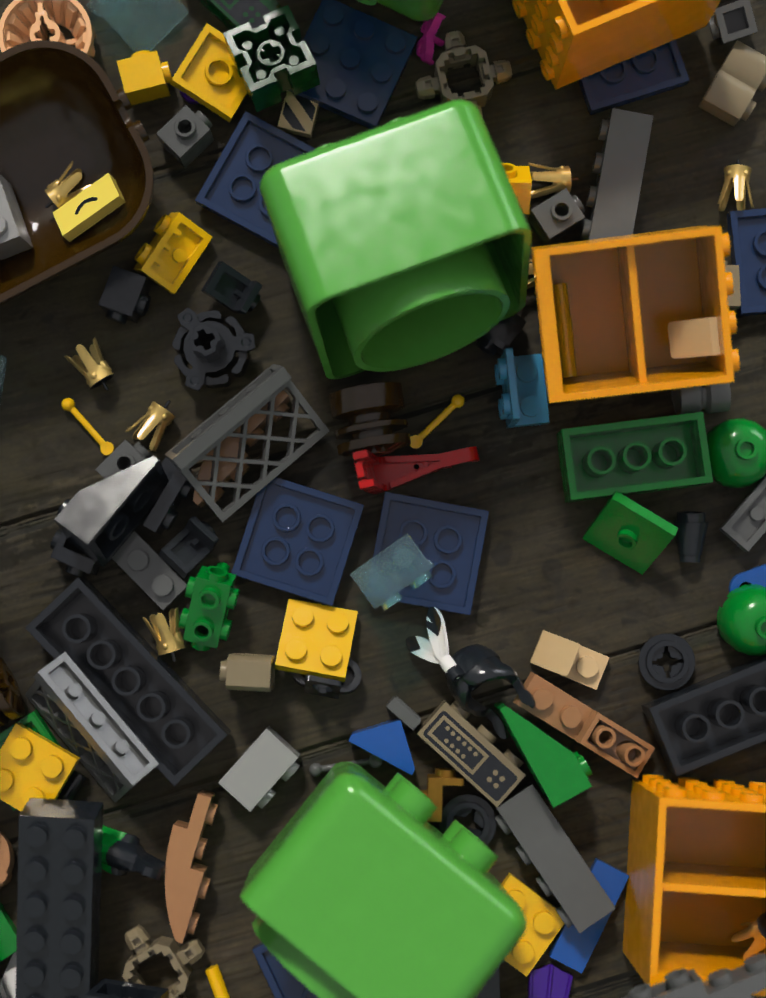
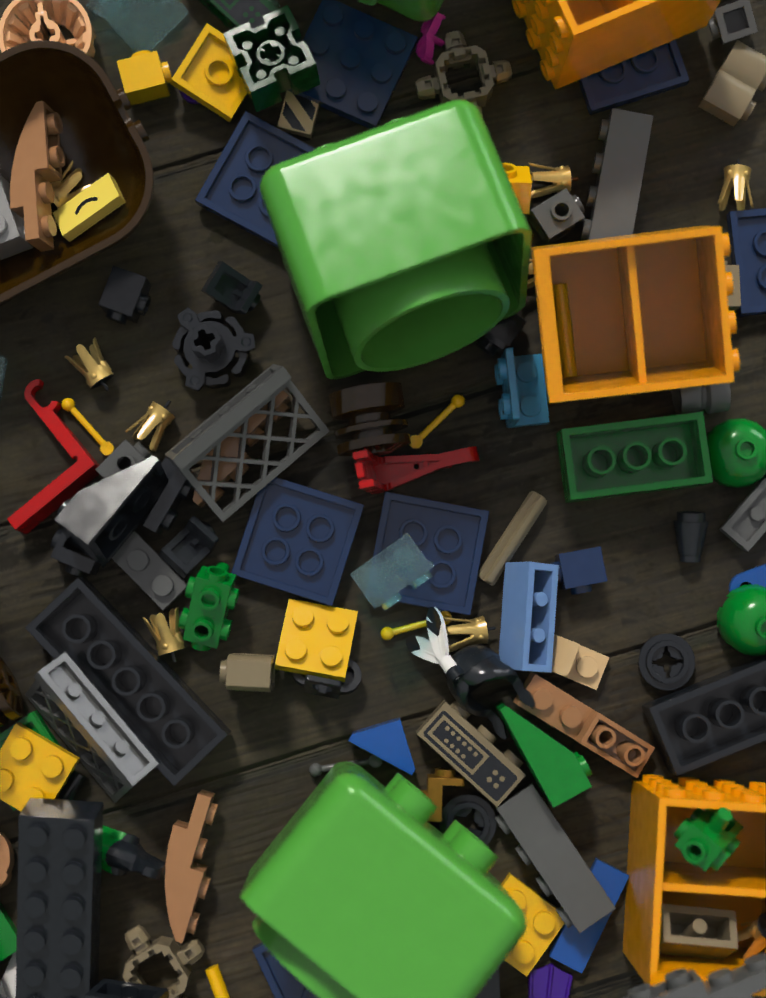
yellow bracket [134,212,213,294] -> none
dark grey brick [156,105,214,168] -> none
light grey brick [218,726,300,812] -> none
dark grey tile [386,695,421,730] -> none
green plate [582,491,678,575] -> none
tan slope [668,317,721,359] -> none
none -> red hinge [7,379,99,534]
none -> medium nougat slope [10,101,65,252]
none -> yellow hinge [380,611,452,641]
none -> pearl gold piece [443,616,496,652]
none -> dark tan axle [478,491,547,586]
none -> medium blue brick [499,562,559,673]
none -> dark blue brick [551,546,607,595]
none -> dark tan brick [659,904,738,960]
none -> green brick [673,807,743,872]

